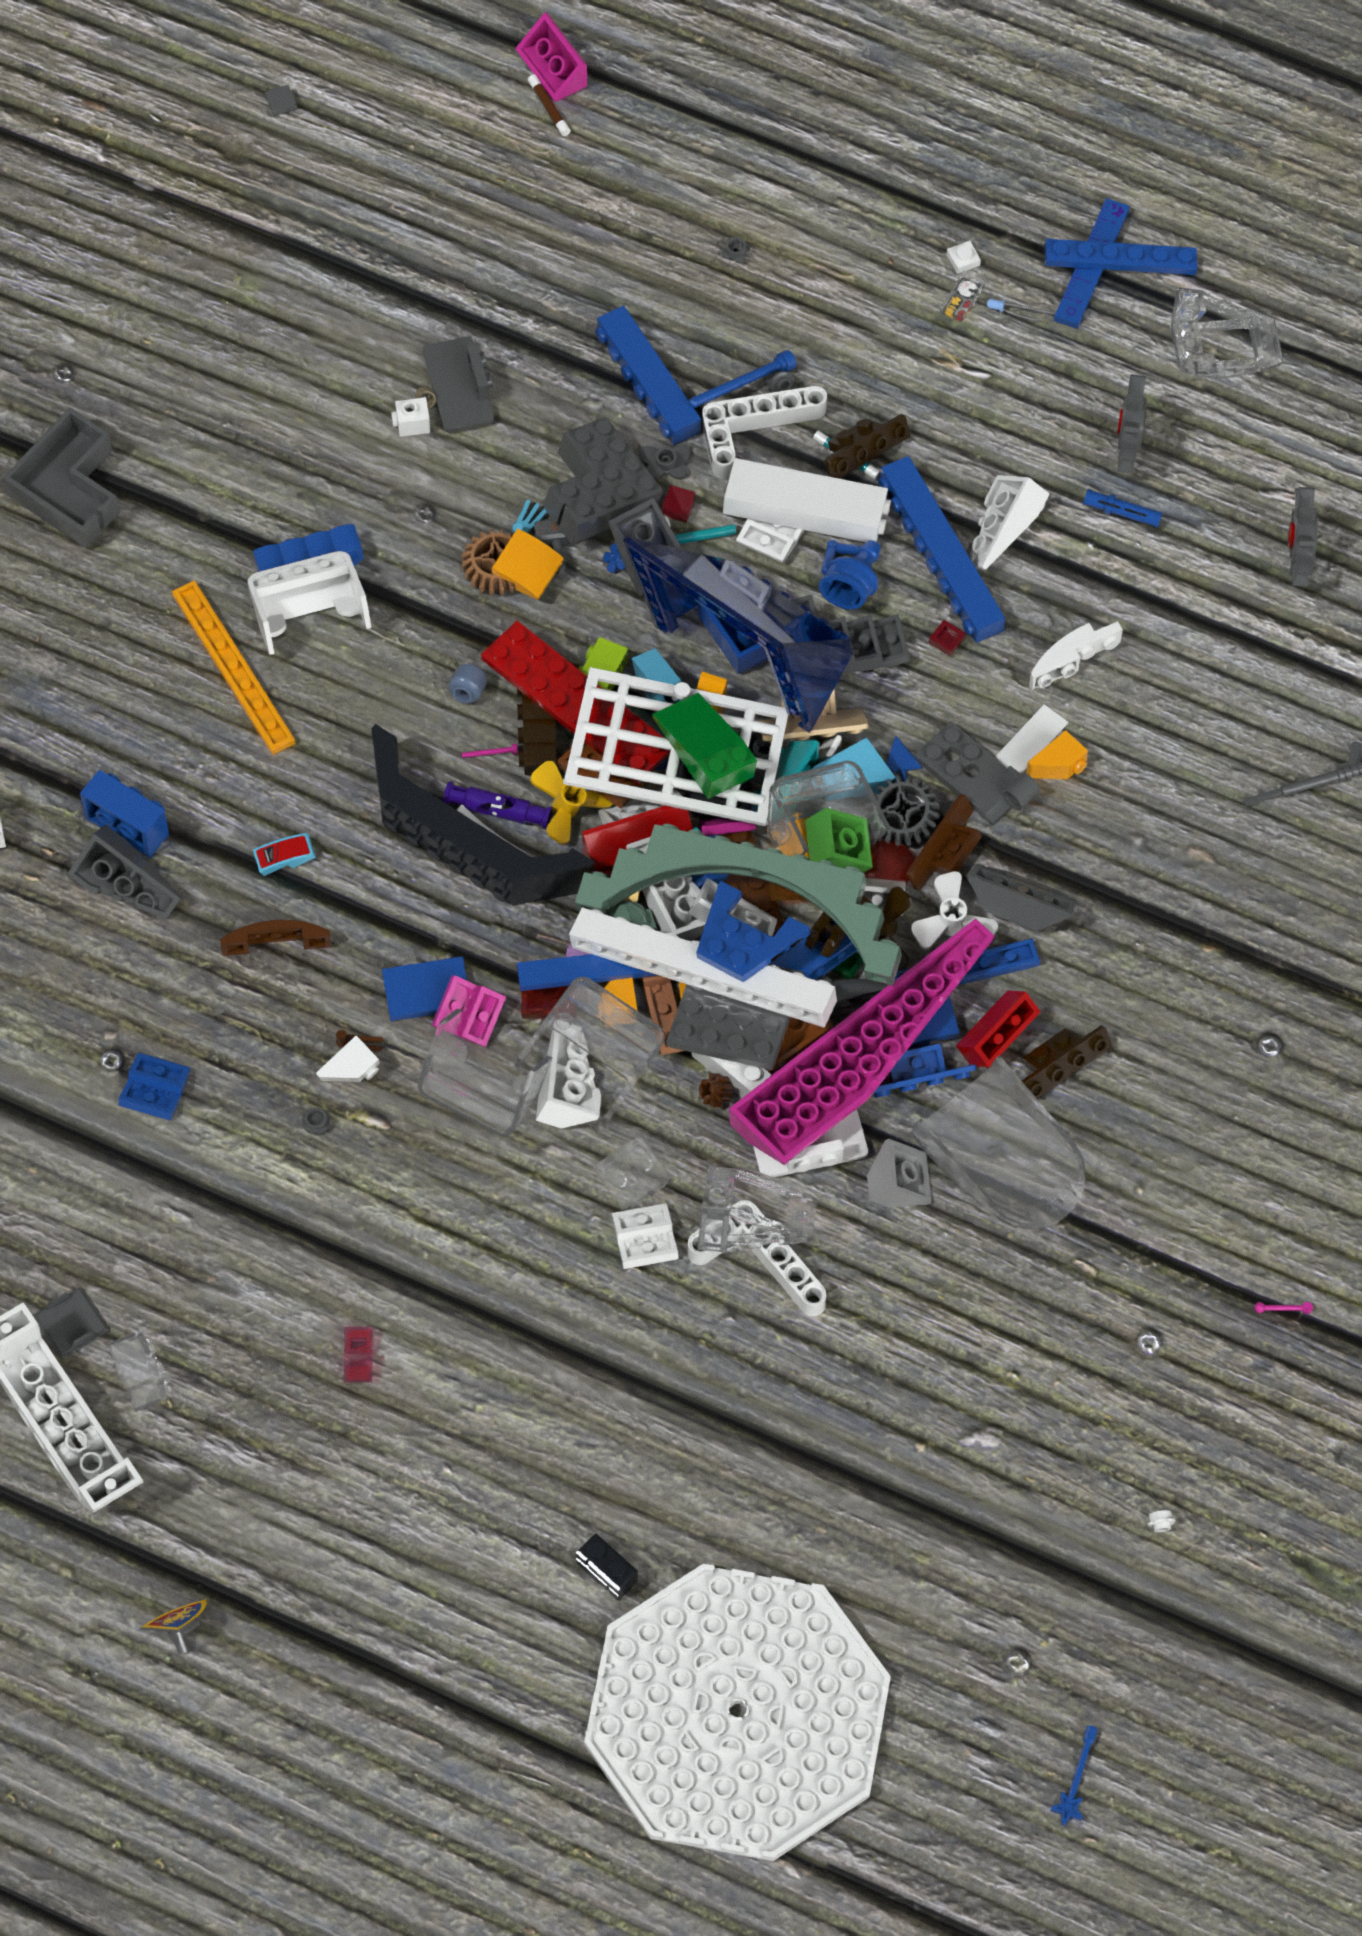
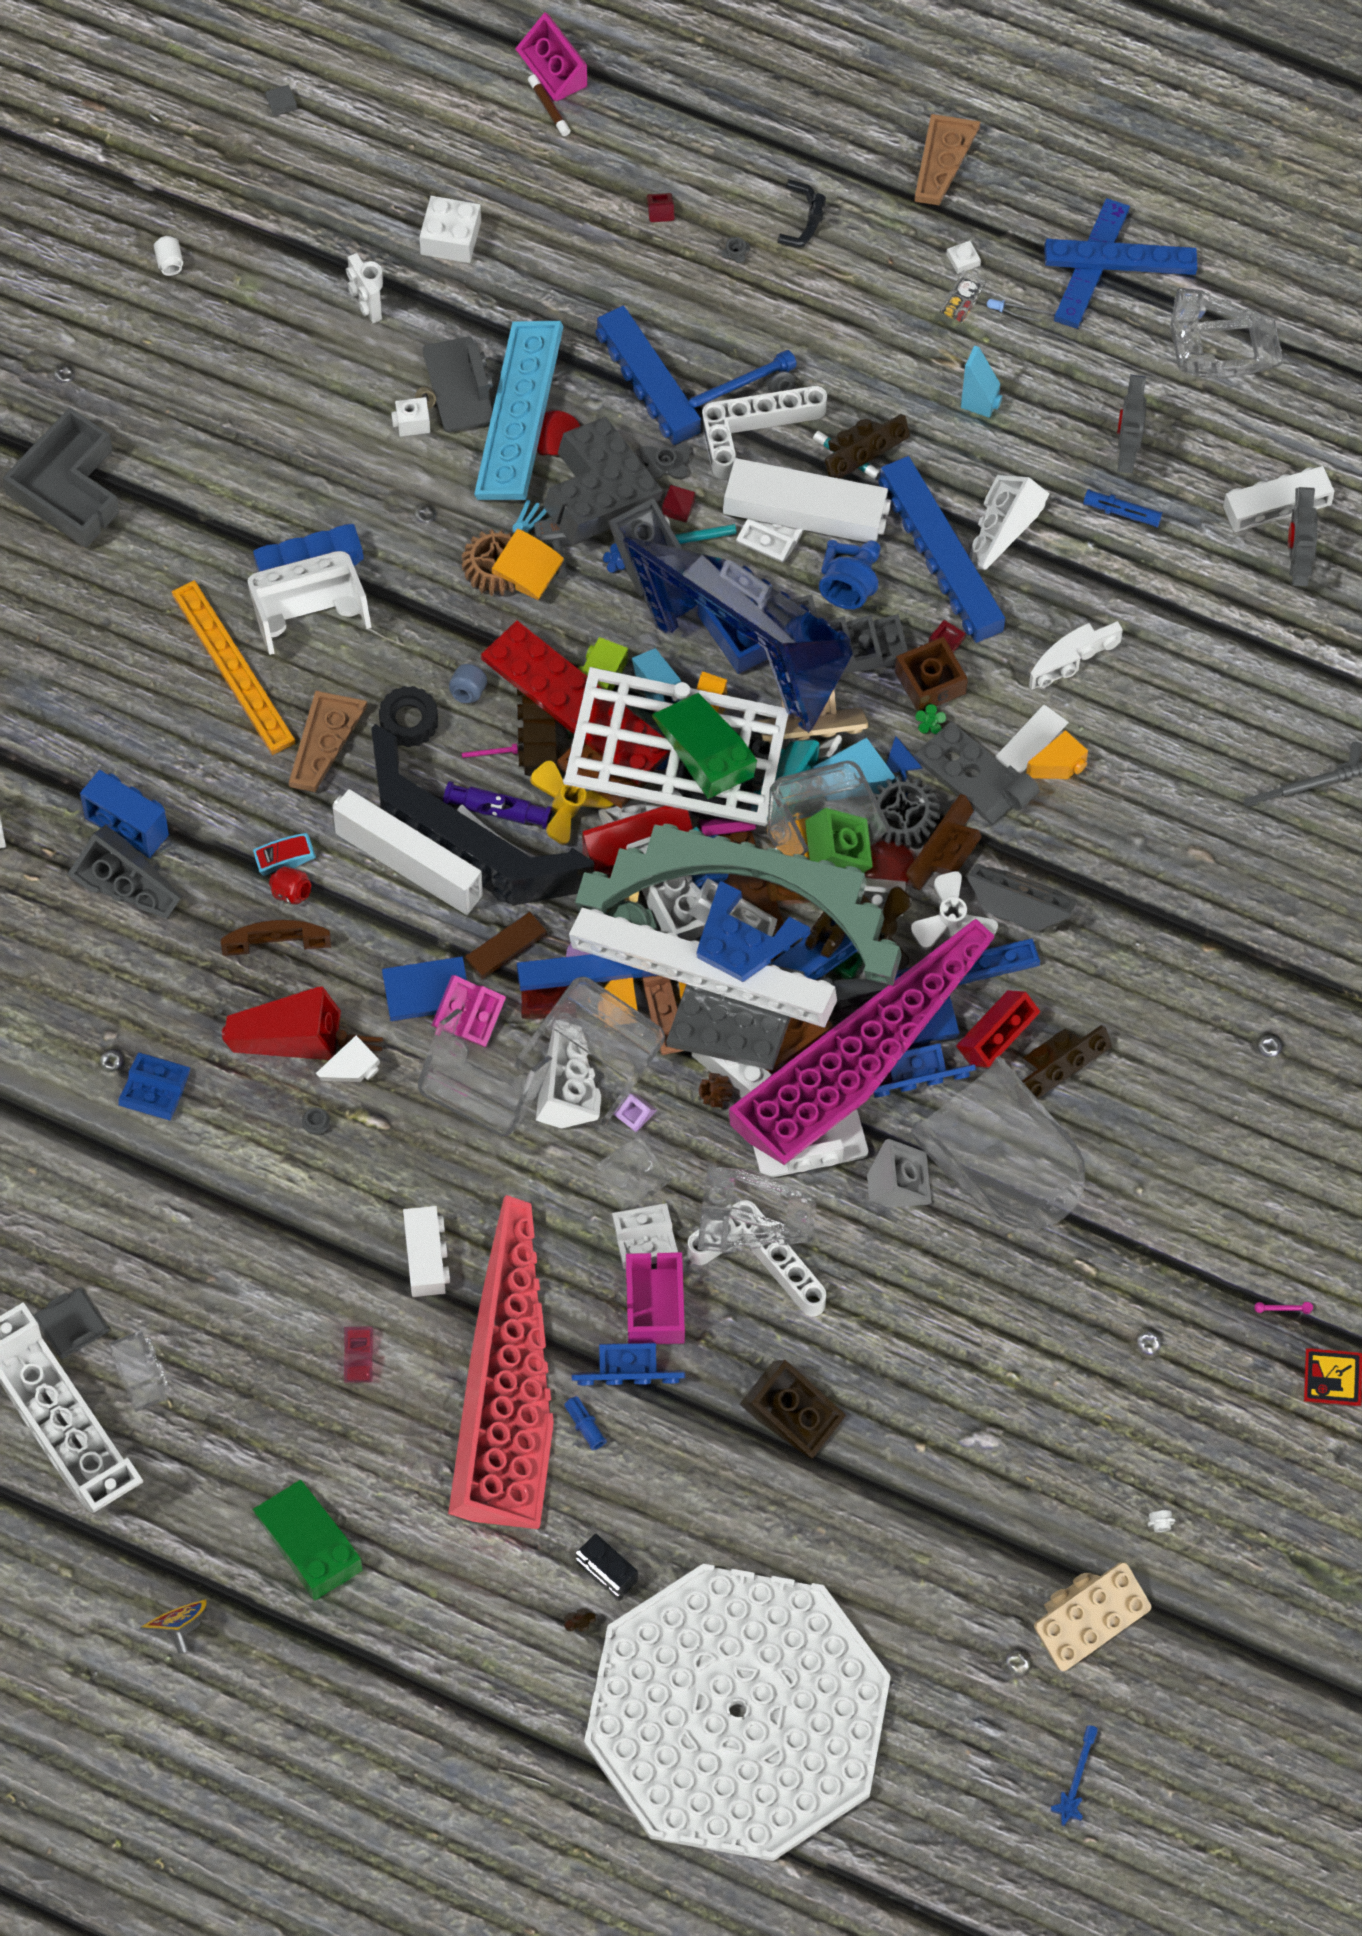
none -> white brick [154,236,183,276]
none -> red slope [222,986,341,1060]
none -> green slope [252,1479,363,1601]
none -> red head [269,866,311,905]
none -> medium nougat wing [289,691,368,792]
none -> white brick [332,789,483,915]
none -> white plate [346,253,383,323]
none -> black tyre [379,686,438,747]
none -> white brick [403,1206,450,1297]
none -> white brick [419,196,481,263]
none -> coral wedge [448,1195,554,1529]
none -> reddish brown tile [465,912,547,979]
none -> medium azure plate [474,321,564,500]
none -> red dish [537,410,580,455]
none -> blue axle [564,1396,607,1451]
none -> dark brown plant [564,1608,596,1632]
none -> blue bracket [571,1342,685,1386]
none -> lavender slope [615,1093,657,1132]
none -> dark pink piece [626,1252,685,1344]
none -> dark red slope [647,193,675,222]
none -> dark brown slope [740,1360,846,1459]
none -> black piece [777,179,826,248]
none -> reddish brown brick [895,637,968,712]
none -> medium nougat wing [914,114,981,205]
none -> green plant [915,704,946,734]
none -> medium azure slope [961,345,1003,418]
none -> tan bracket [1034,1562,1151,1671]
none -> white brick [1223,466,1334,533]
none -> piece [1304,1348,1362,1406]

